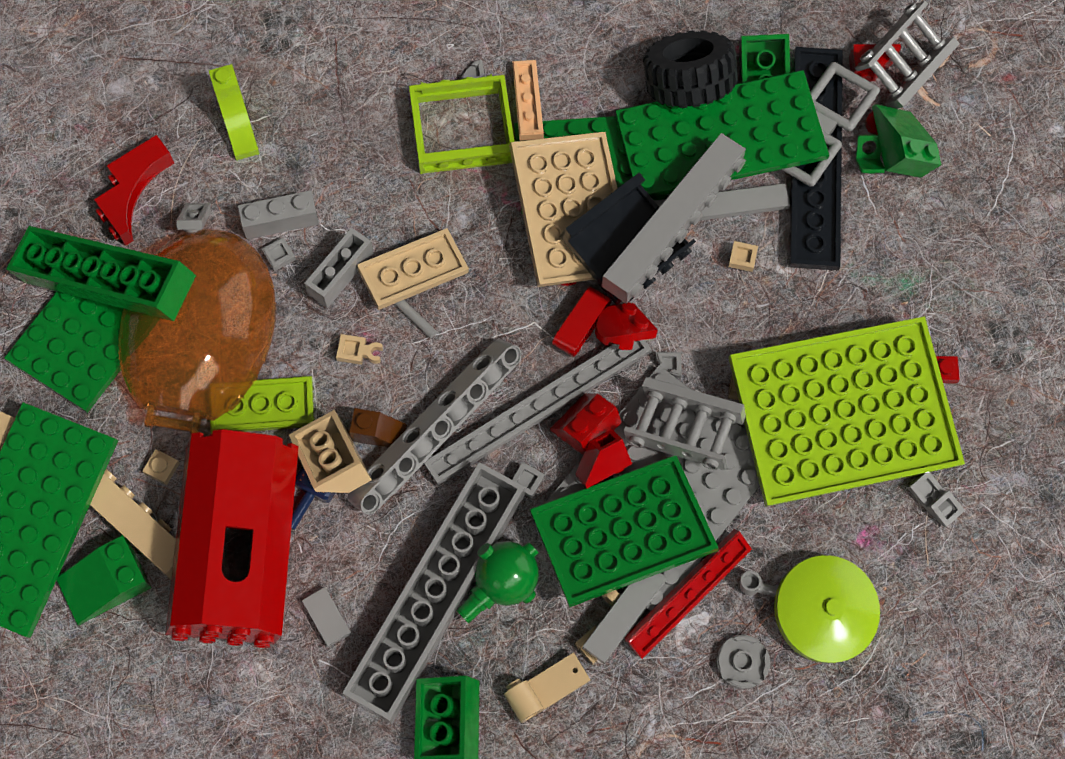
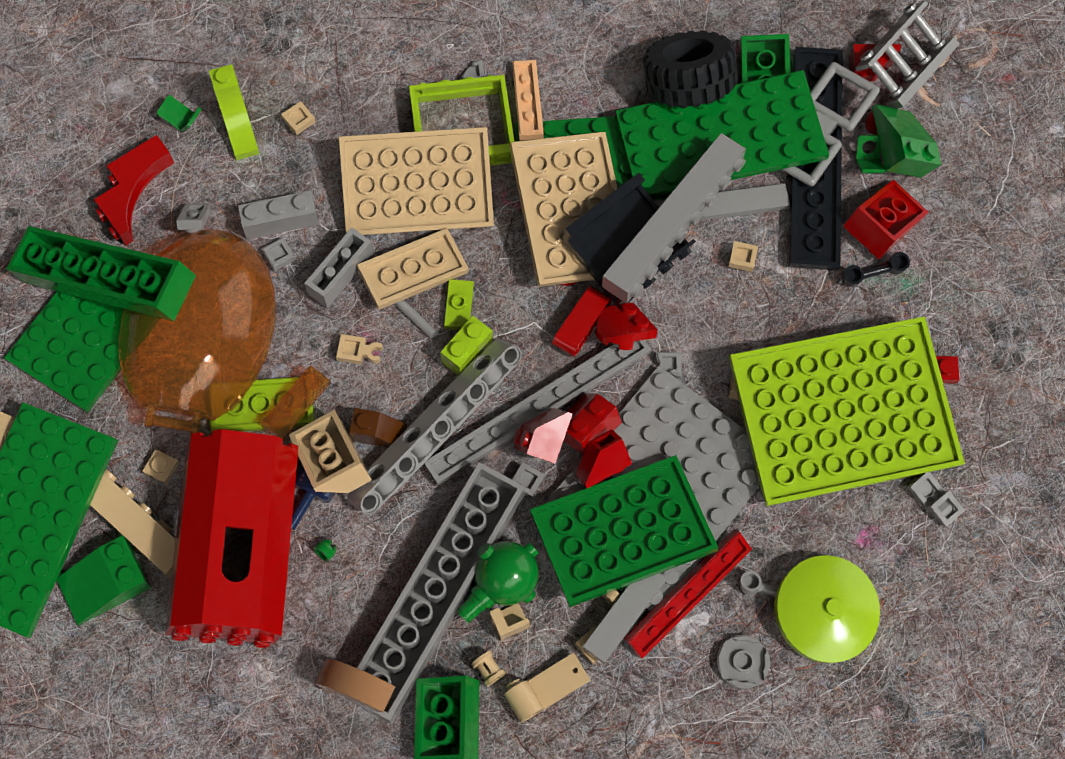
light grey tile [302,587,352,648] -> none
light grey fence [624,377,746,470] -> none
none -> green bracket [156,95,202,133]
none -> clear orange plate [261,365,331,439]
none -> tan plate [281,101,316,136]
none -> green hinge [313,539,336,562]
none -> medium nougat arch [314,658,395,712]
none -> tan plate [339,127,494,235]
none -> lime piece [440,316,493,376]
none -> lime plate [444,279,474,330]
none -> tan bush [471,650,506,687]
none -> tan panel [489,604,530,641]
none -> slope [513,408,573,464]
none -> black bar [842,252,910,287]
none -> red slope [843,179,929,259]

